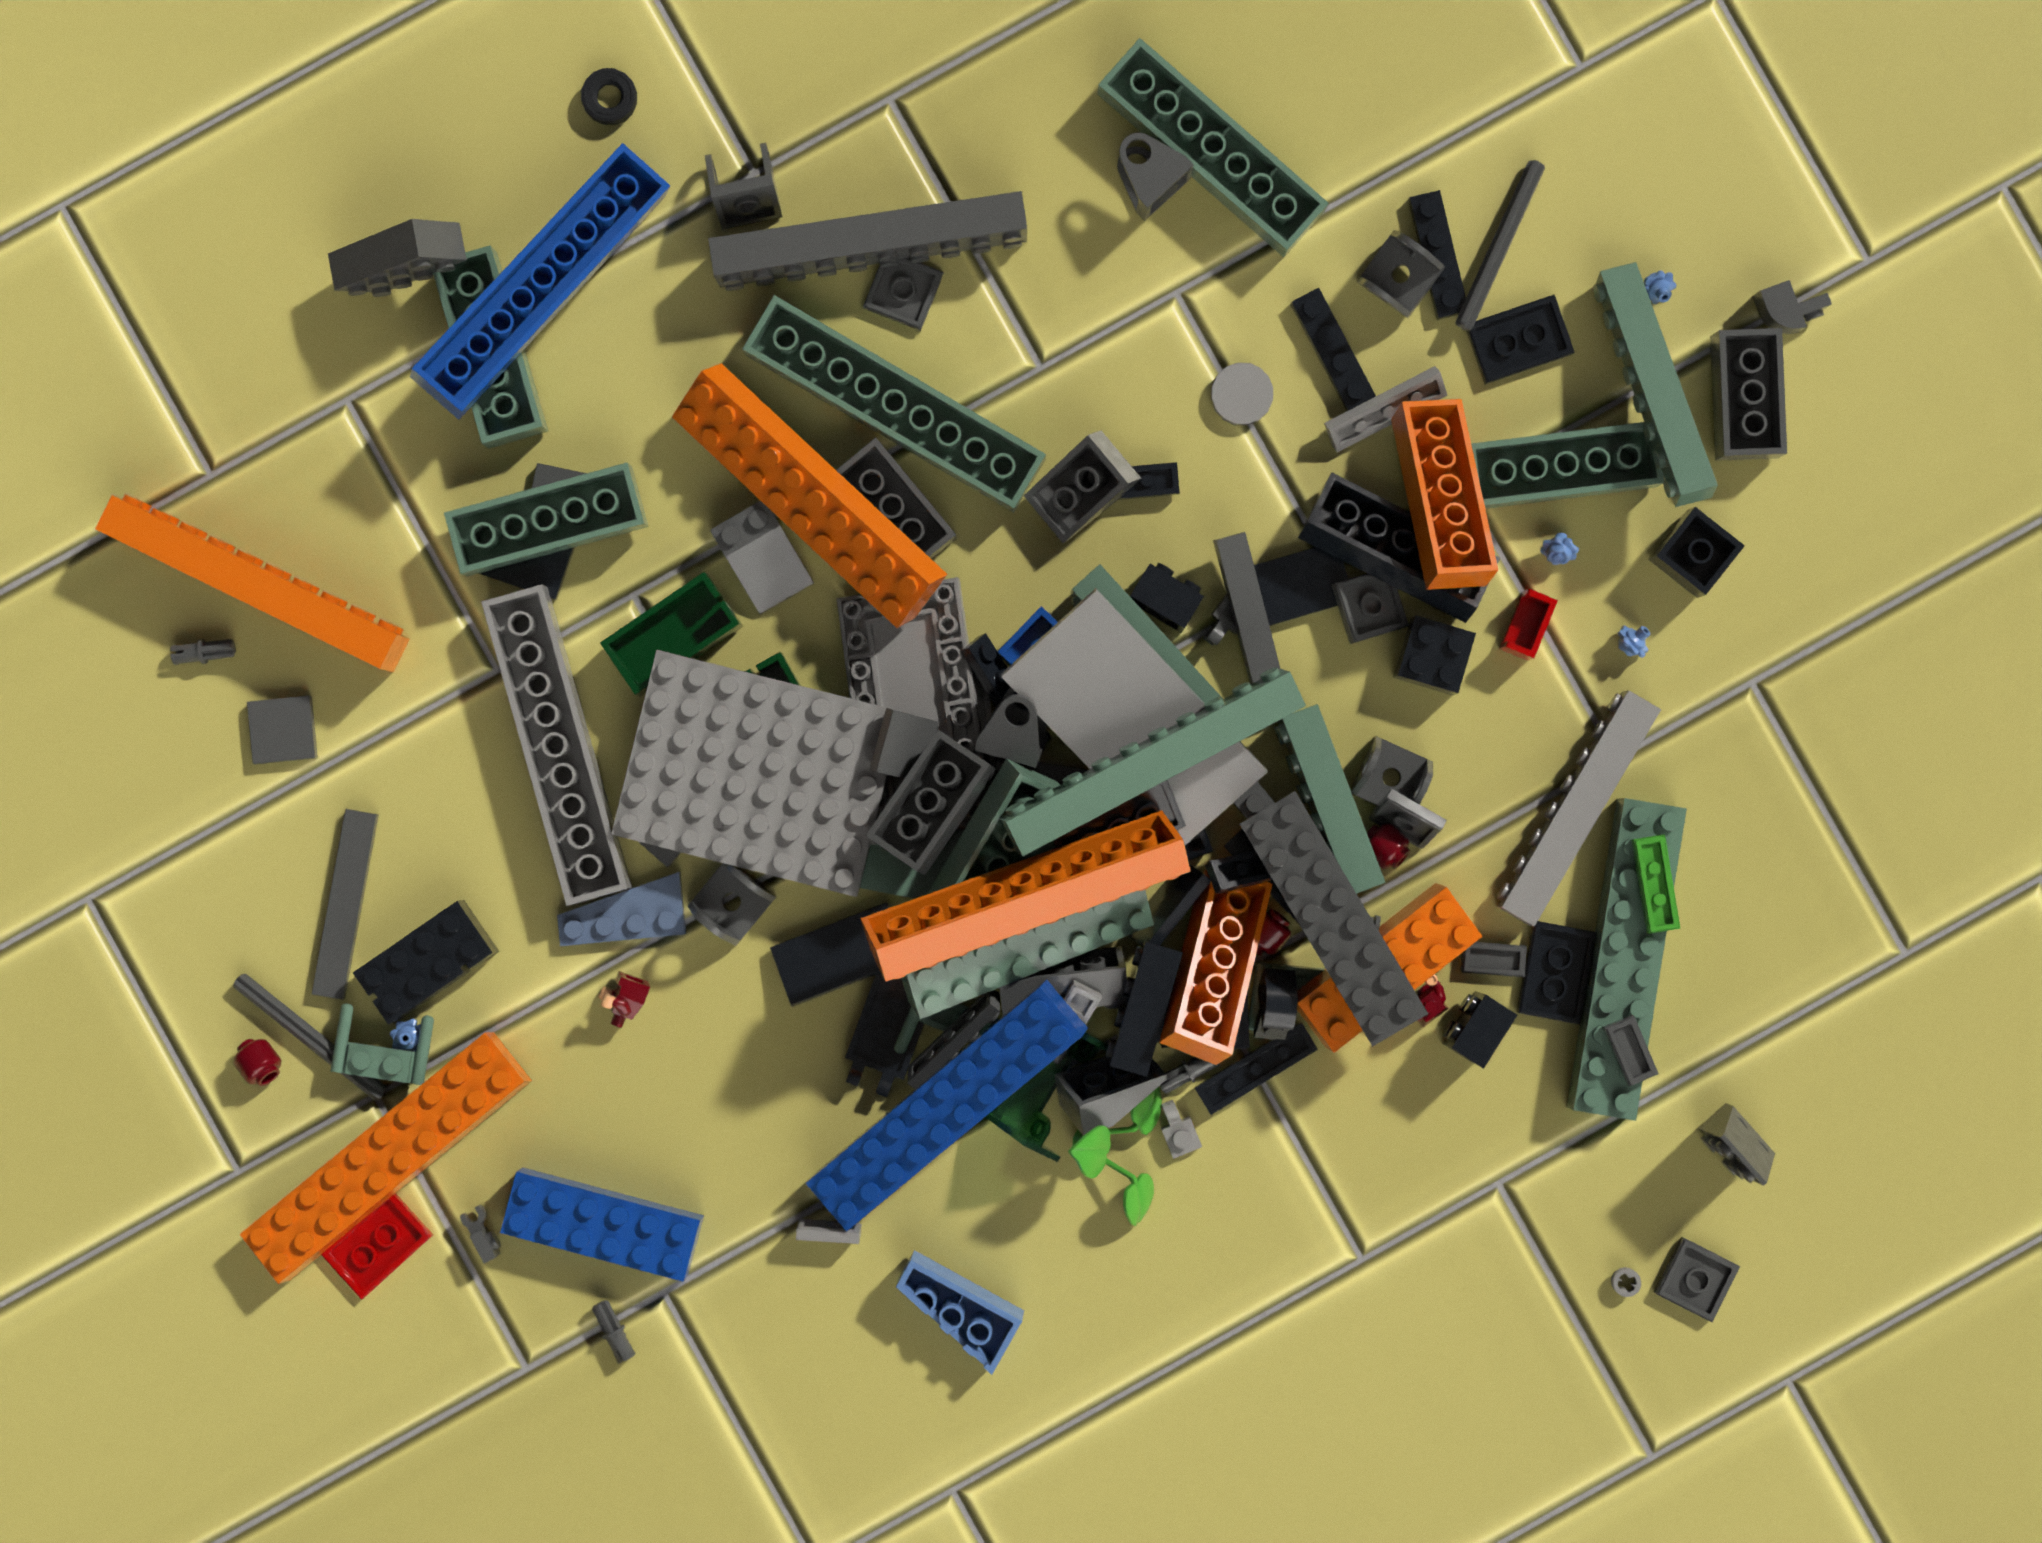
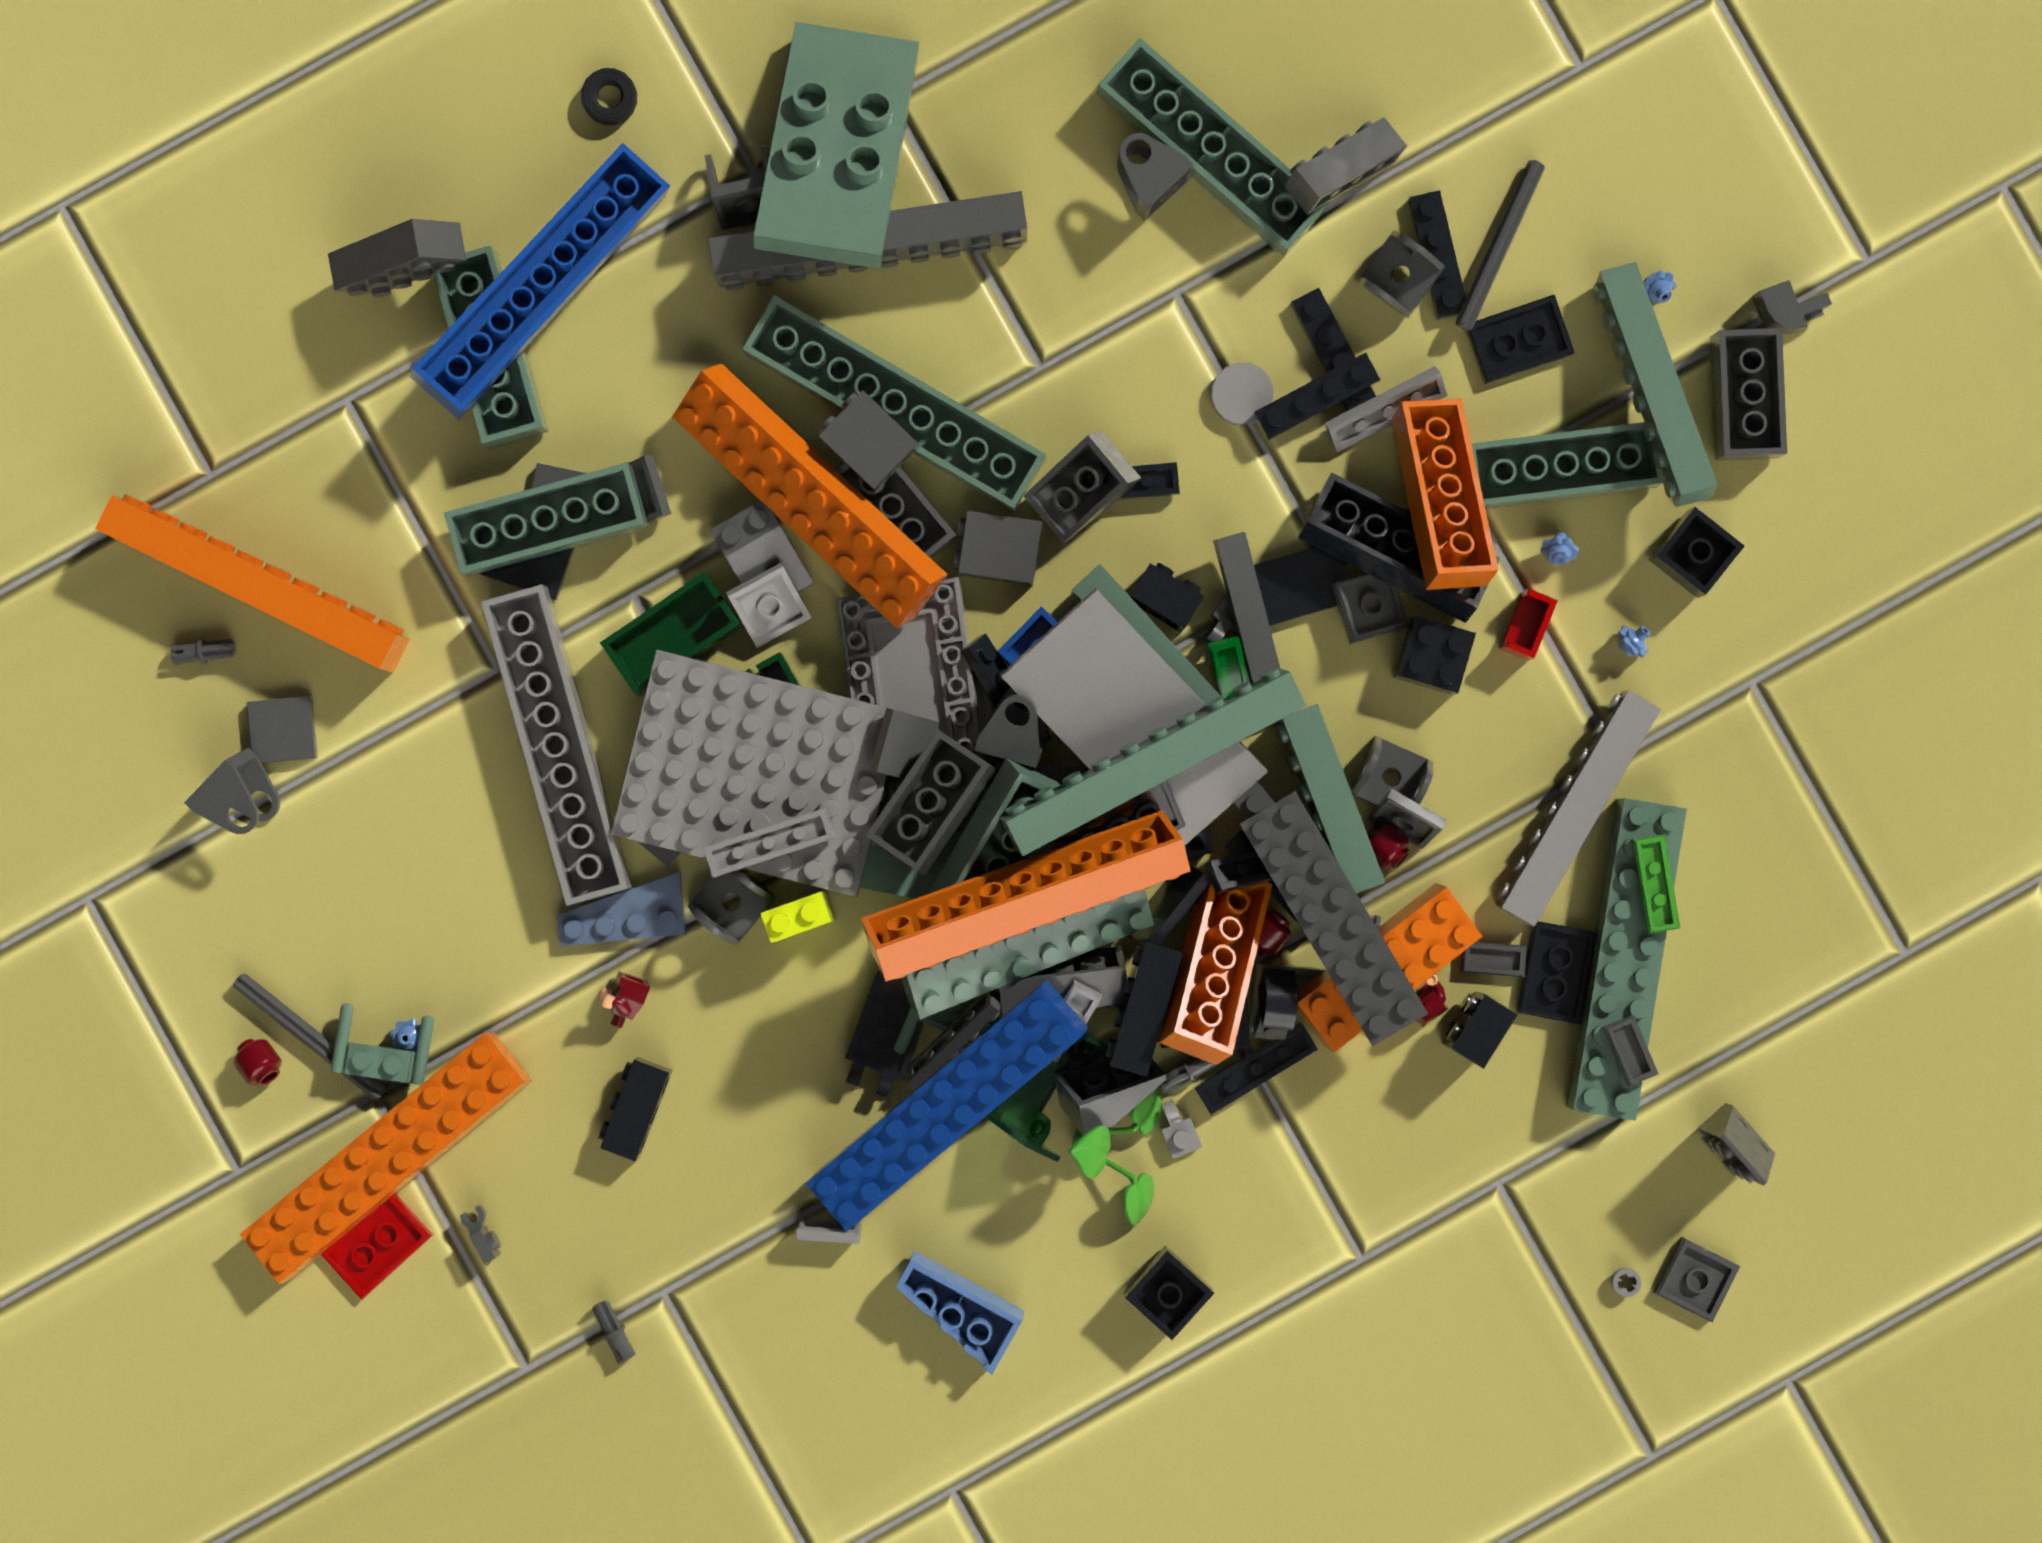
dark grey tile [312,809,379,1000] -> none
black piece [353,900,499,1025] -> none
blue brick [500,1167,704,1282] -> none
black tile [770,902,889,1007] -> none
dark grey tile [863,258,944,331] -> none
none -> dark grey hose [184,748,280,834]
none -> black brick [598,1057,673,1162]
none -> dark grey piece [629,454,671,524]
none -> light grey plate [703,808,836,878]
none -> light grey plate [726,563,811,648]
none -> sand green plate [754,22,919,269]
none -> neon yellow brick [760,890,836,943]
none -> dark grey brick [819,390,919,493]
none -> dark grey brick [953,511,1042,586]
none -> black brick [1124,1245,1214,1340]
none -> green tile [1207,635,1249,699]
none -> black plate [1254,352,1381,440]
none -> dark grey brick [1284,117,1407,215]

